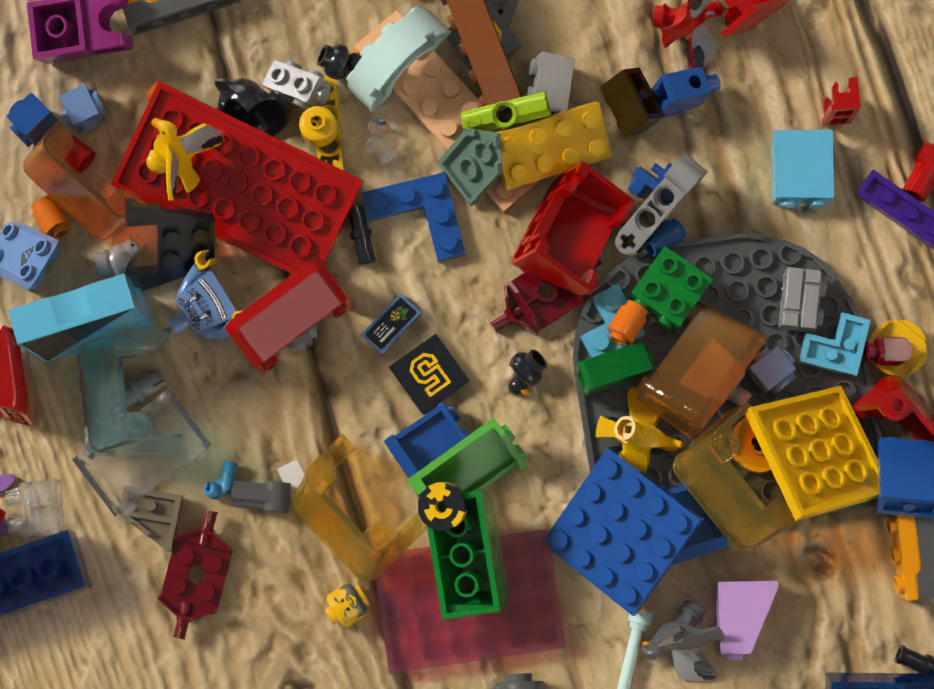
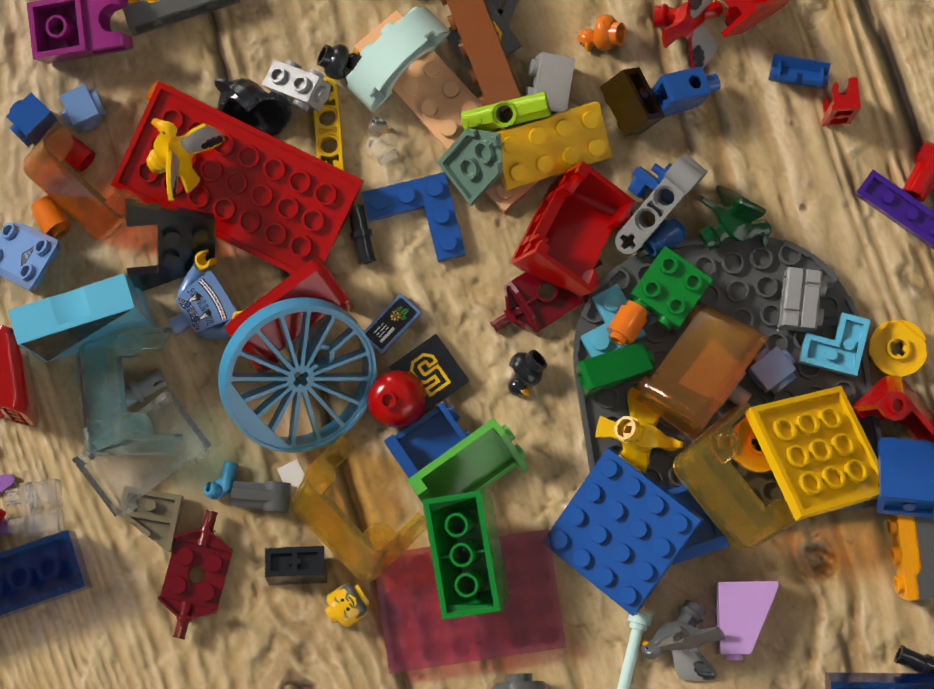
light grey animal [96,236,140,277] -> none
yellow head [299,106,338,147] -> none
black piece [418,482,467,531] -> none
medium azure brick [771,130,834,209] -> none
dark red arm [864,337,912,366] -> none
none -> dark azure piece [218,297,377,453]
none -> black hinge [265,546,327,585]
none -> red cylinder [367,370,427,428]
none -> orange animal [578,14,626,52]
none -> dark green animal [697,185,771,251]
none -> blue hinge [768,53,831,89]

